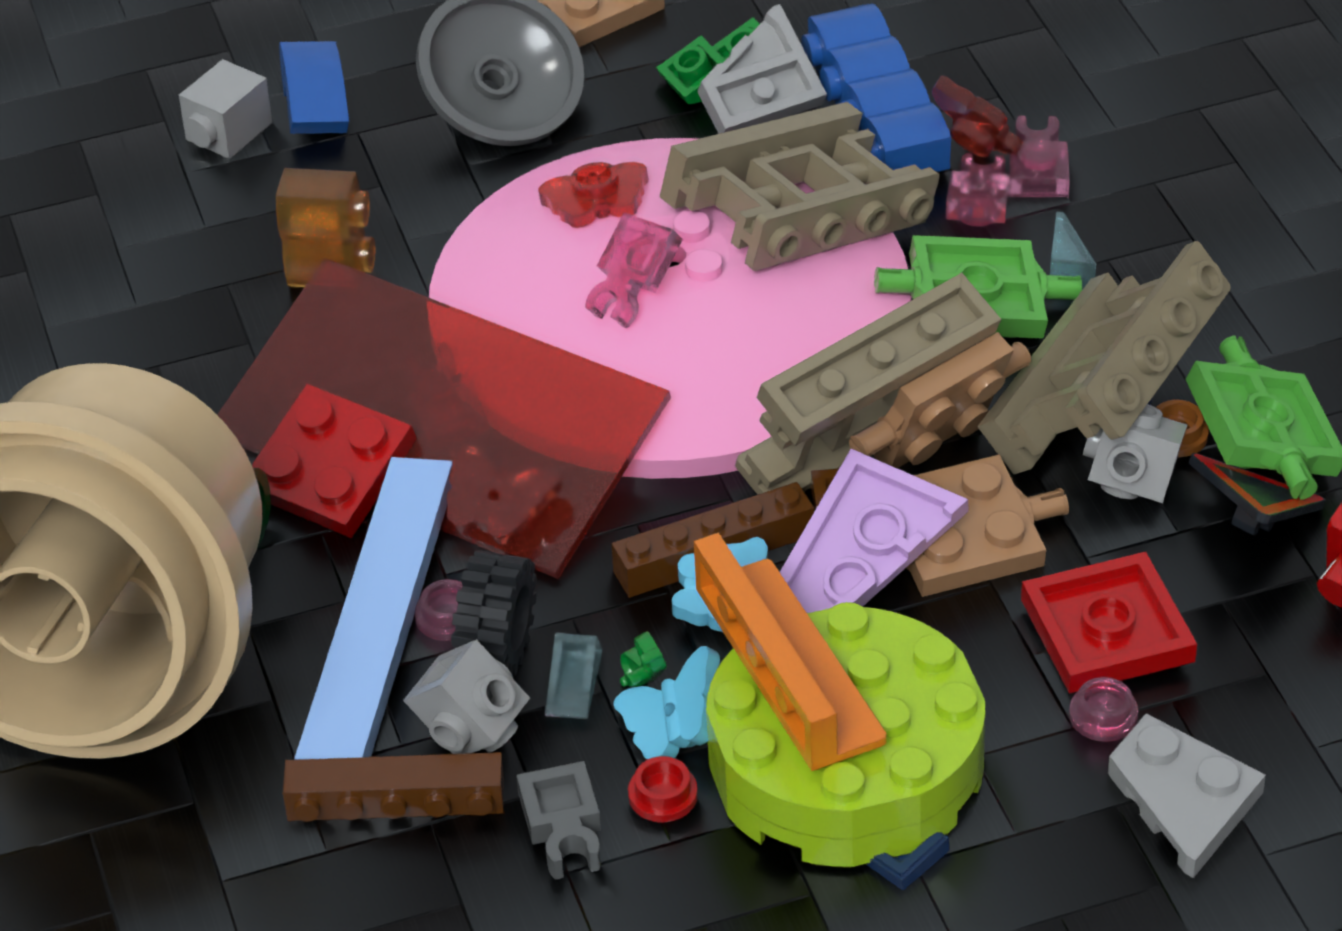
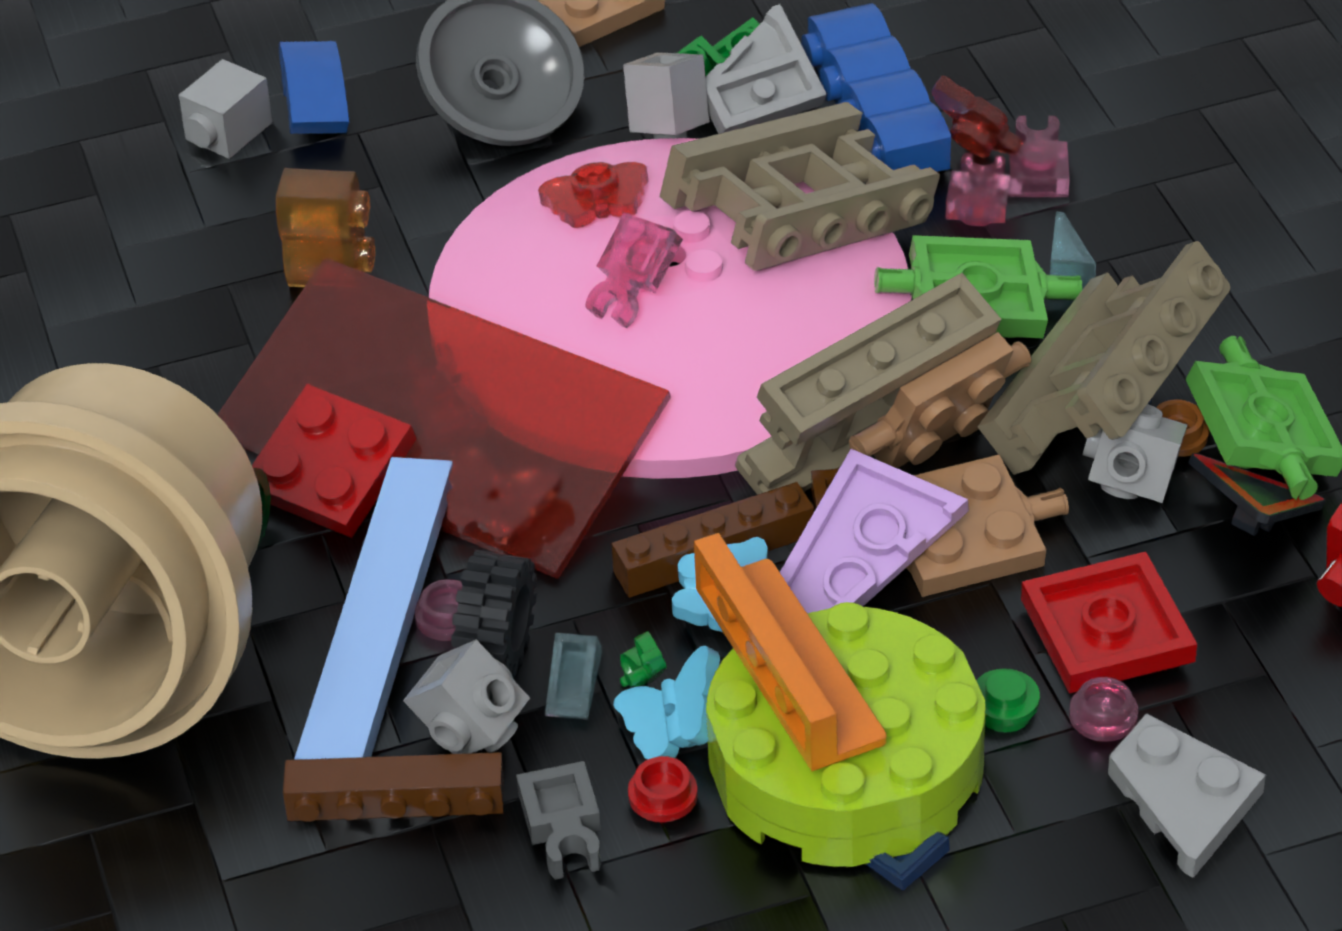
none -> light grey brick [623,53,710,139]
none -> green plate [976,669,1040,732]

